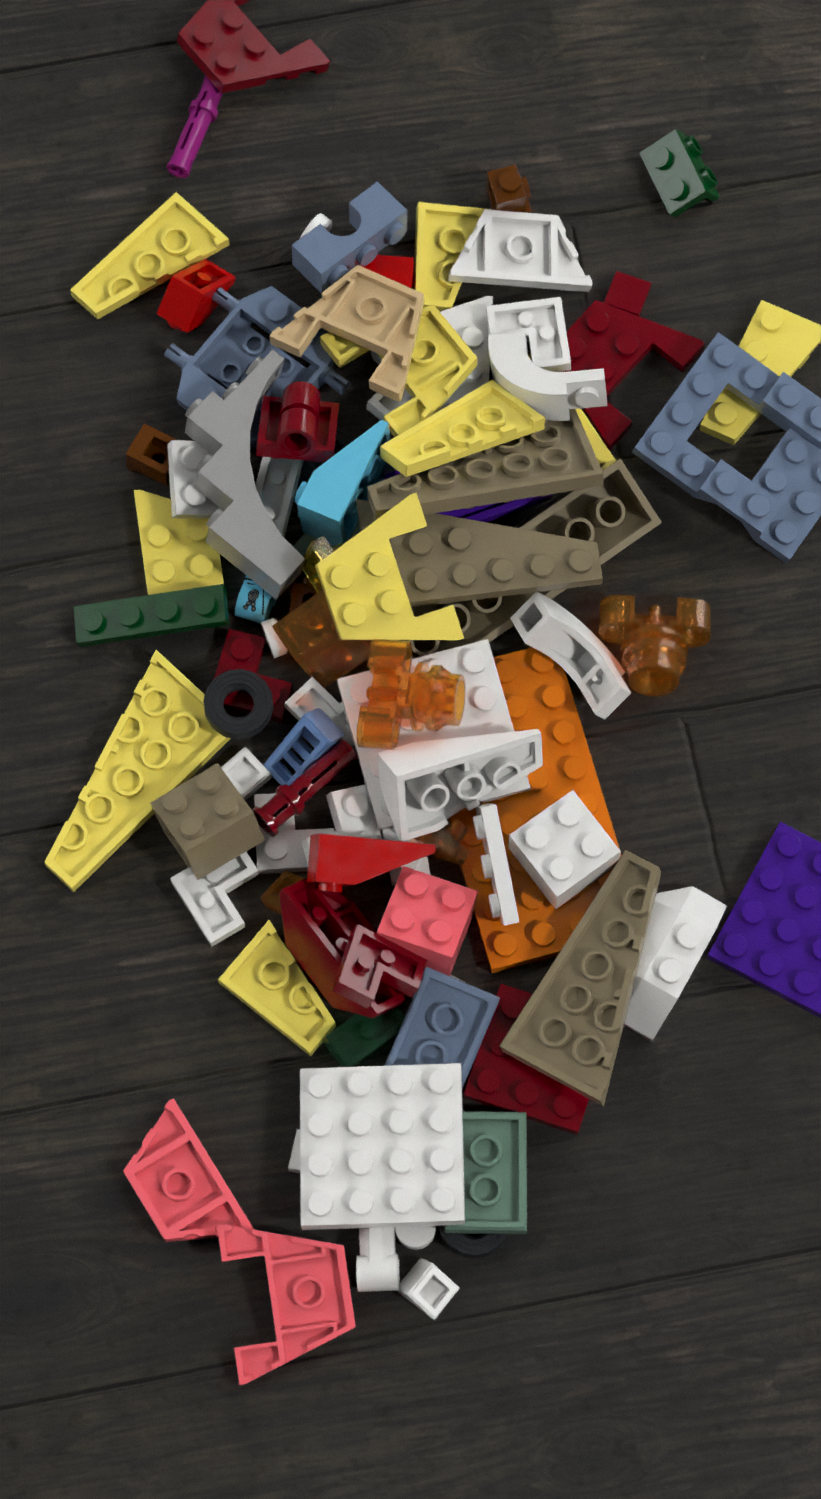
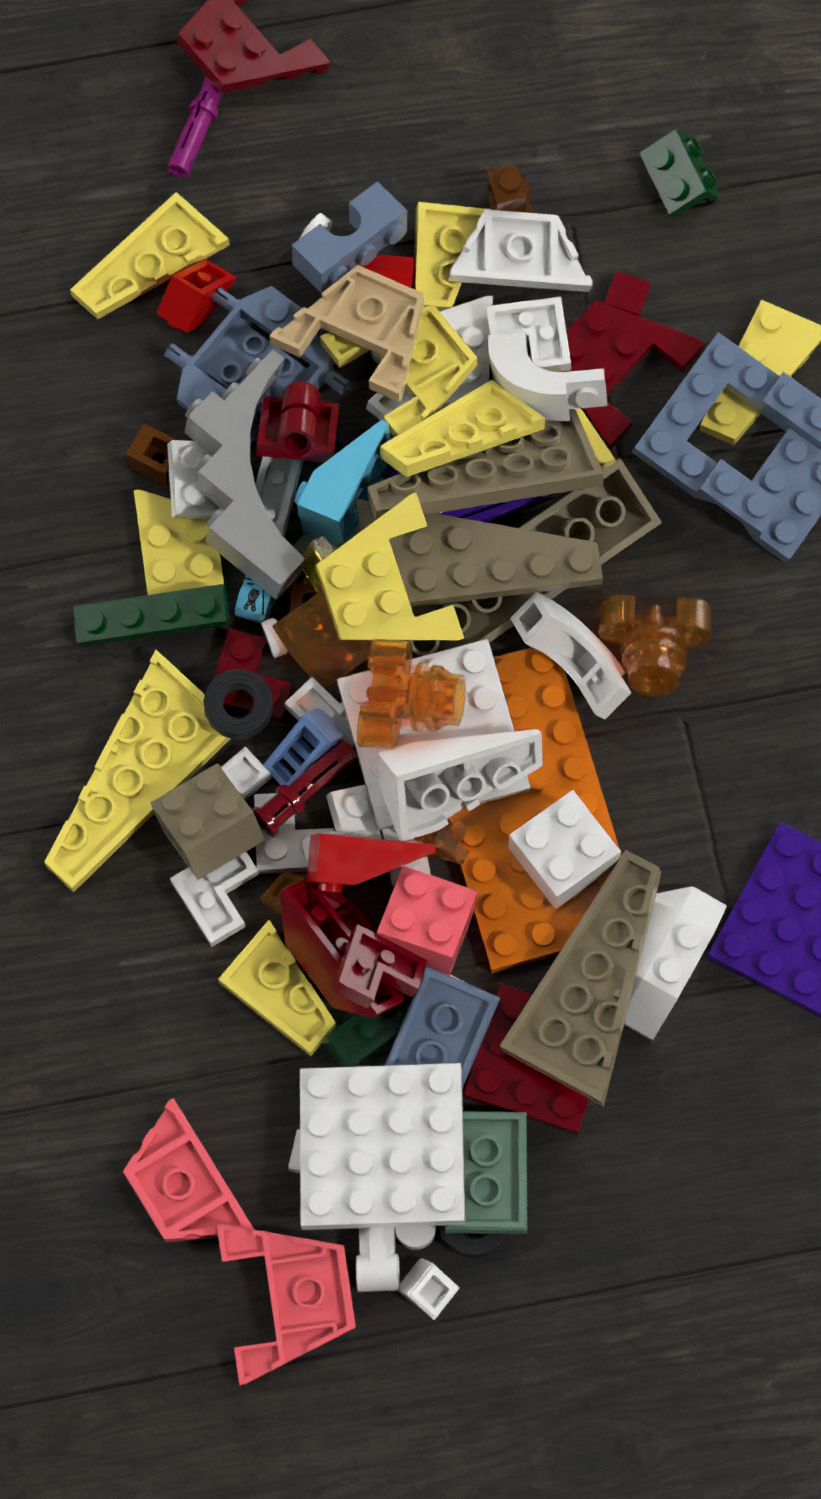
white wing [473,803,519,925] -> none

